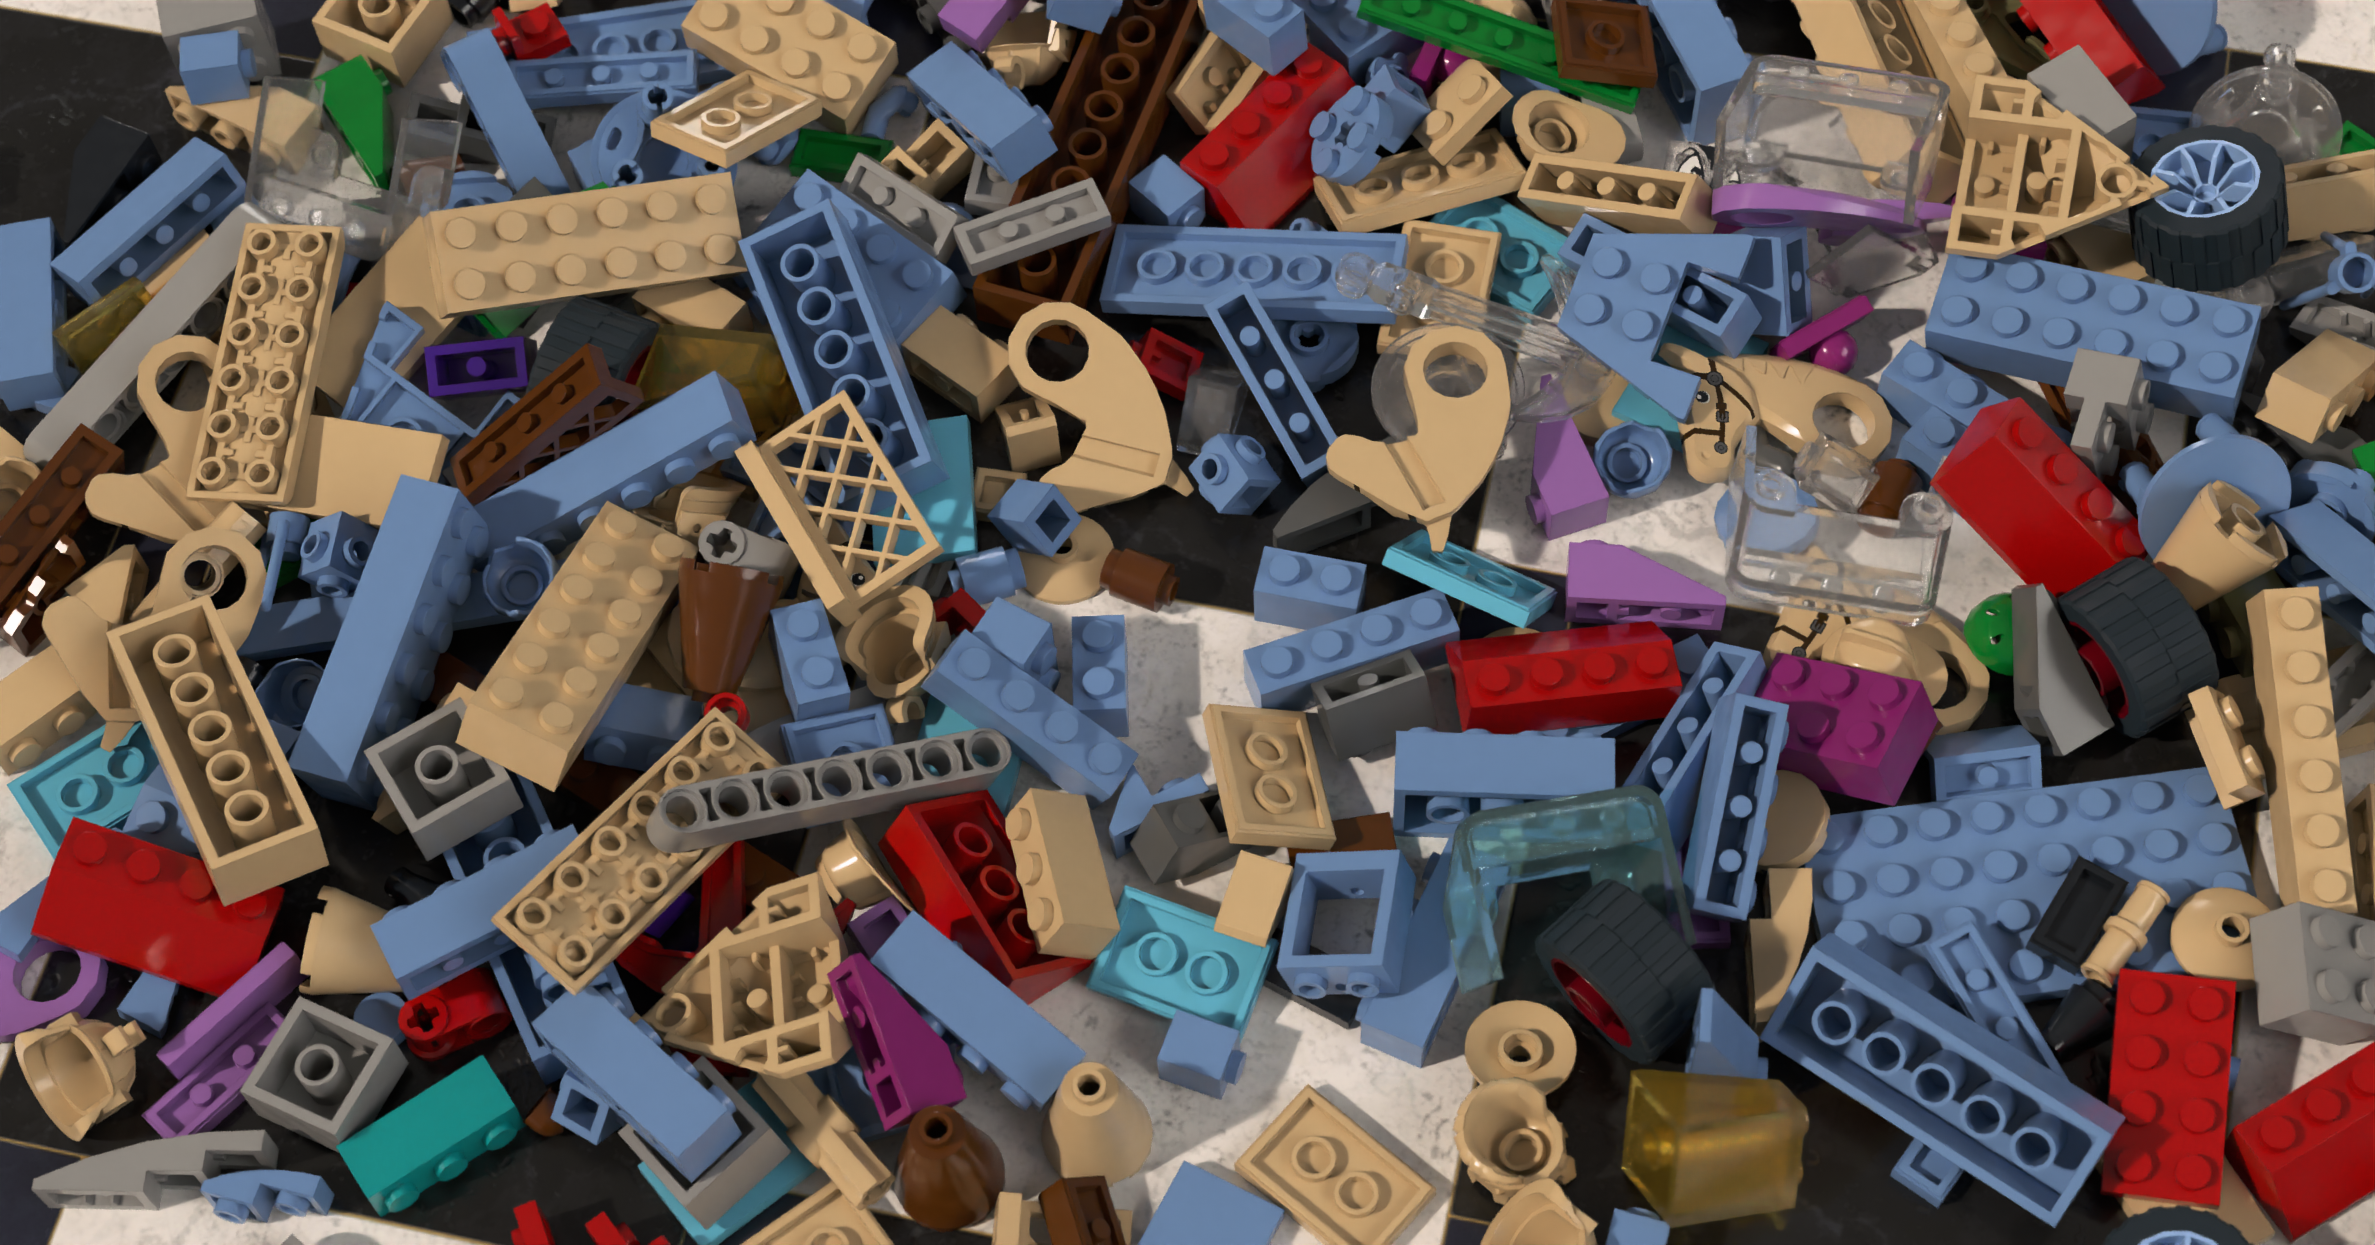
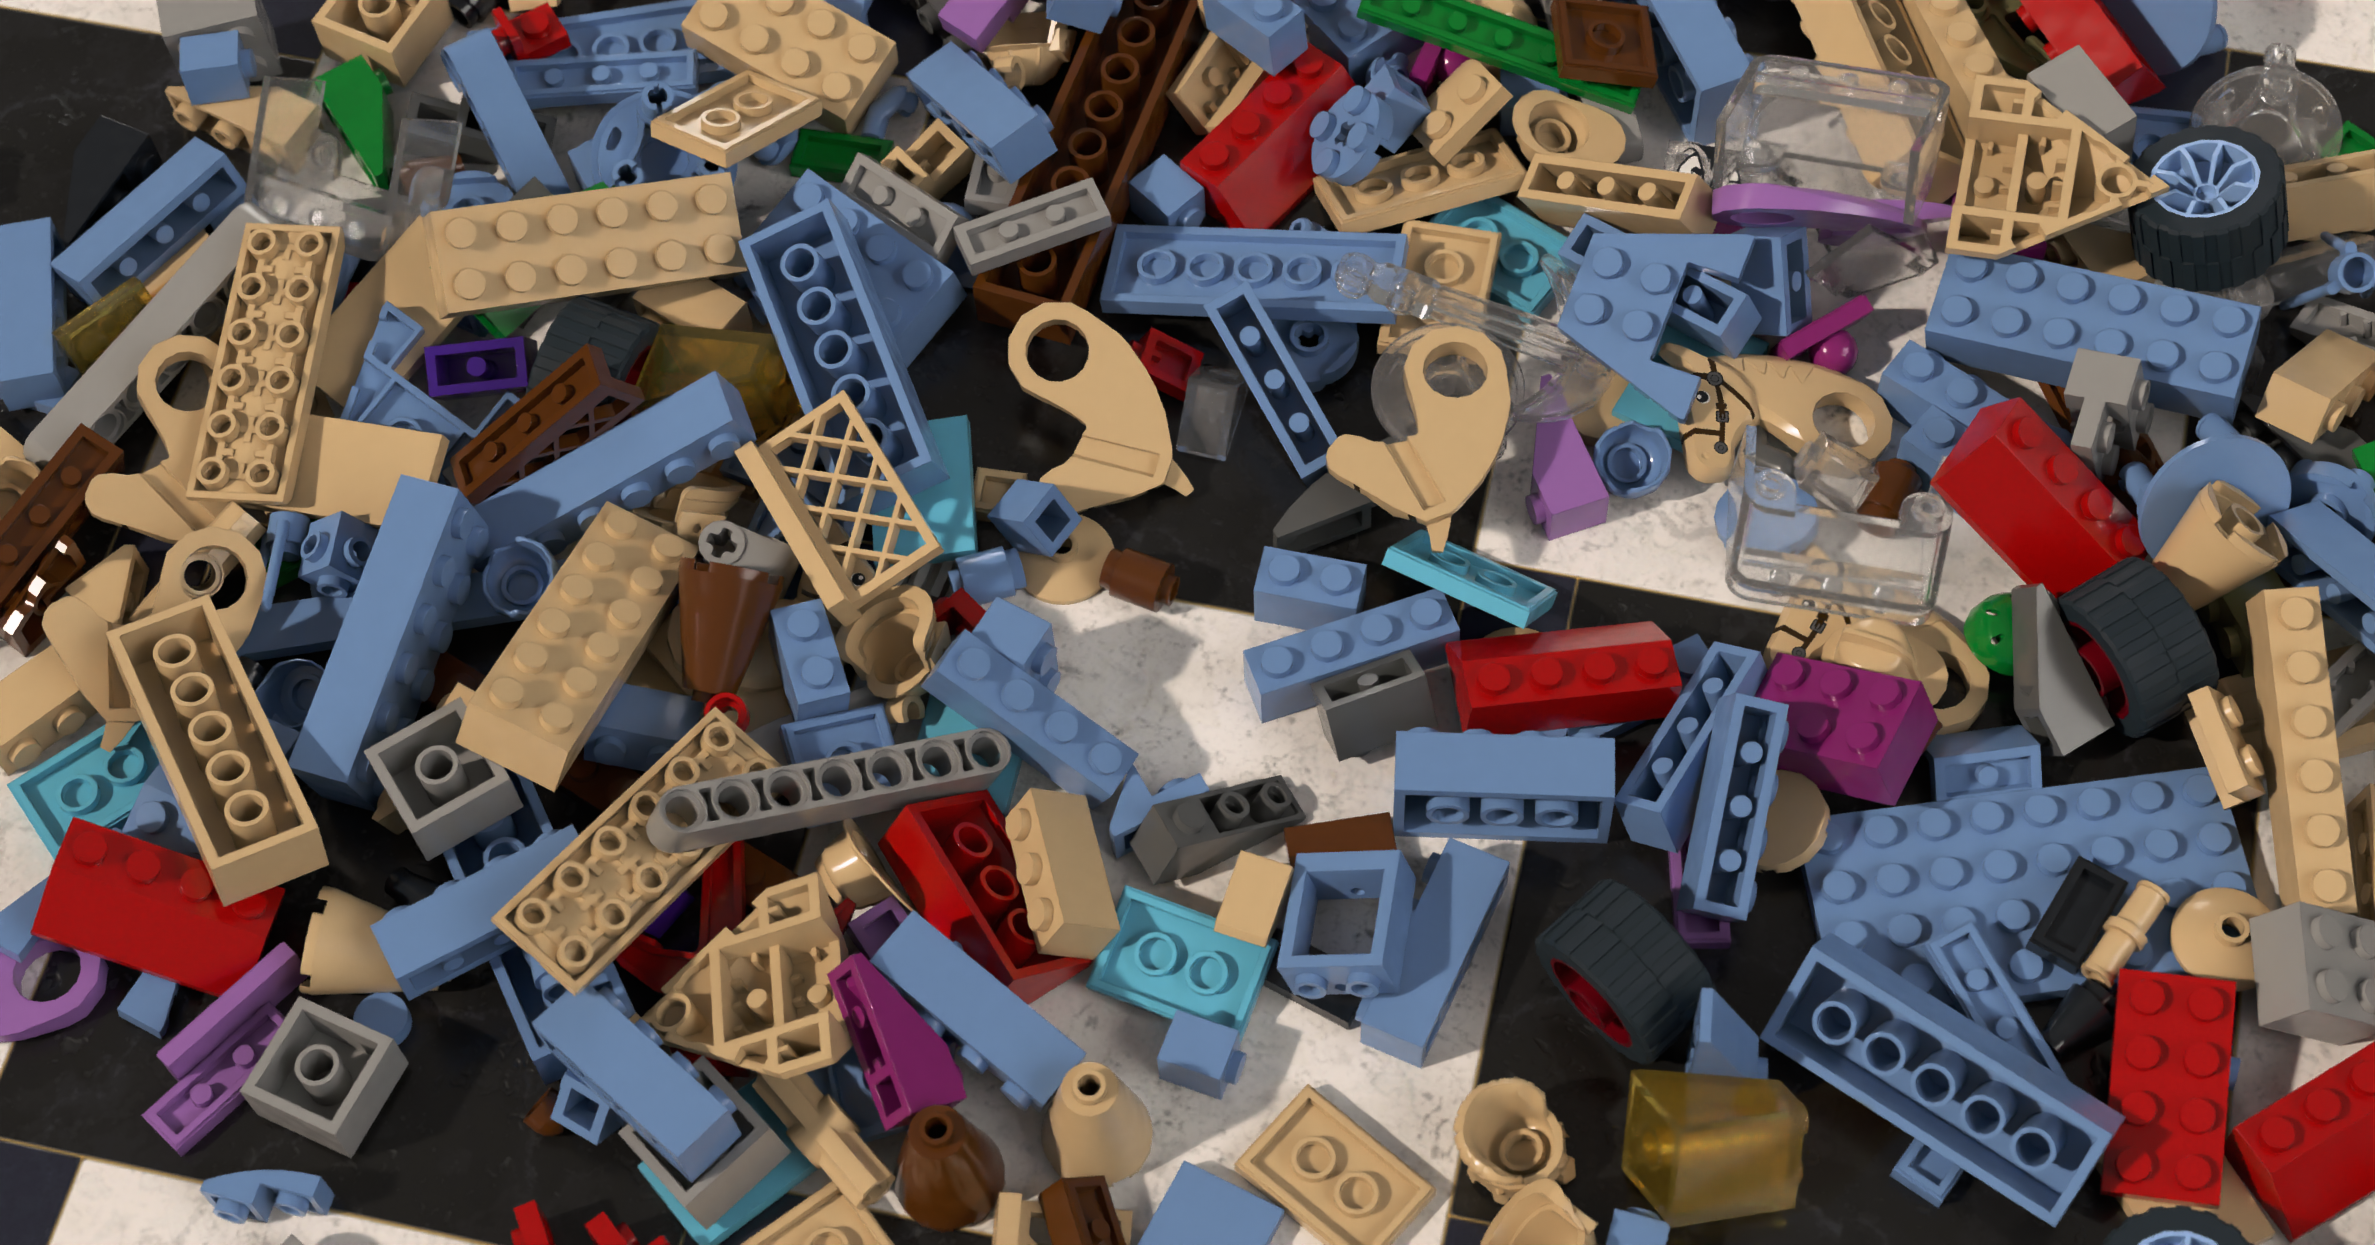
tan helmet [14,1012,147,1141] -> none
light grey slope [31,1130,279,1210] -> none
teal brick [336,1054,526,1217] -> none
red piece [398,967,512,1062] -> none
tan brick [901,305,1019,423] -> none
tan slope [994,397,1062,473] -> none
medium blue brick [1072,615,1129,737] -> none
medium blue brick [1188,433,1281,515] -> none
tan tile [1202,703,1336,851] -> none
clear light blue windscreen [1443,785,1697,994] -> none
tan dish [1465,1000,1577,1095] -> none
medium lavender slope [1564,540,1726,630] -> none
tan slope [1744,868,1812,1042] -> none

